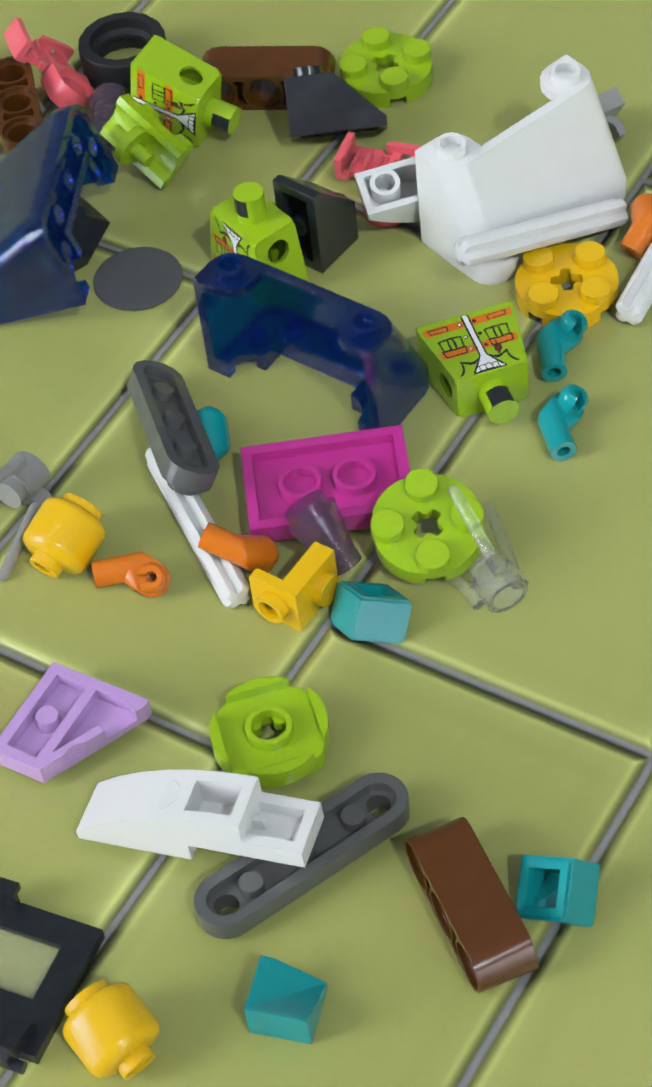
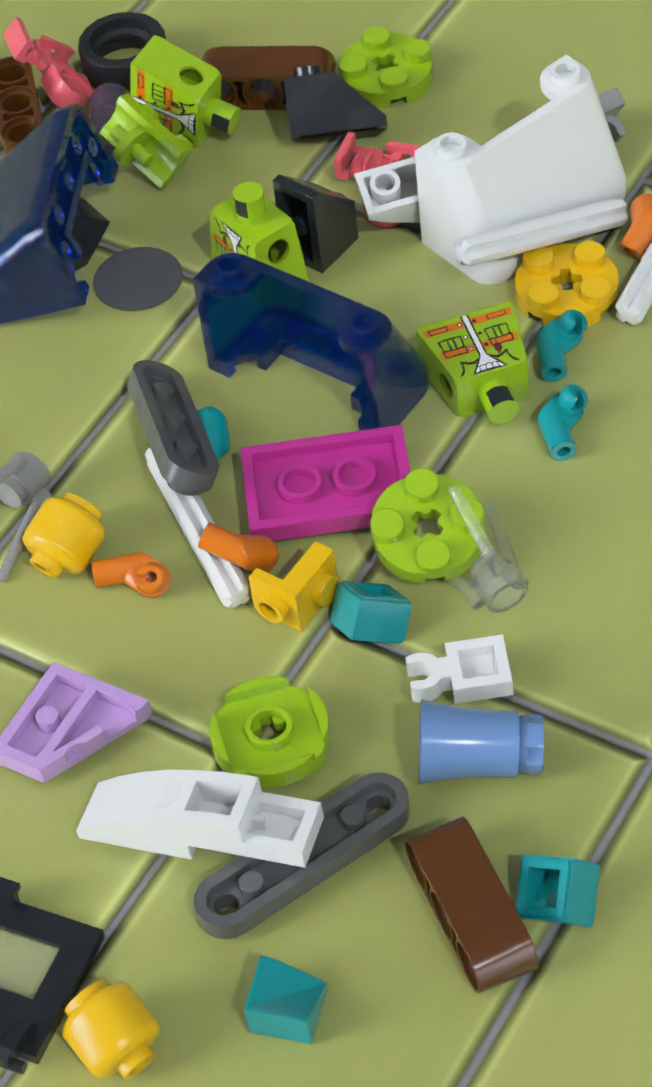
clear purple cone [285,489,362,576] -> none
none -> white plate [405,634,513,704]
none -> medium blue plant [419,699,544,784]

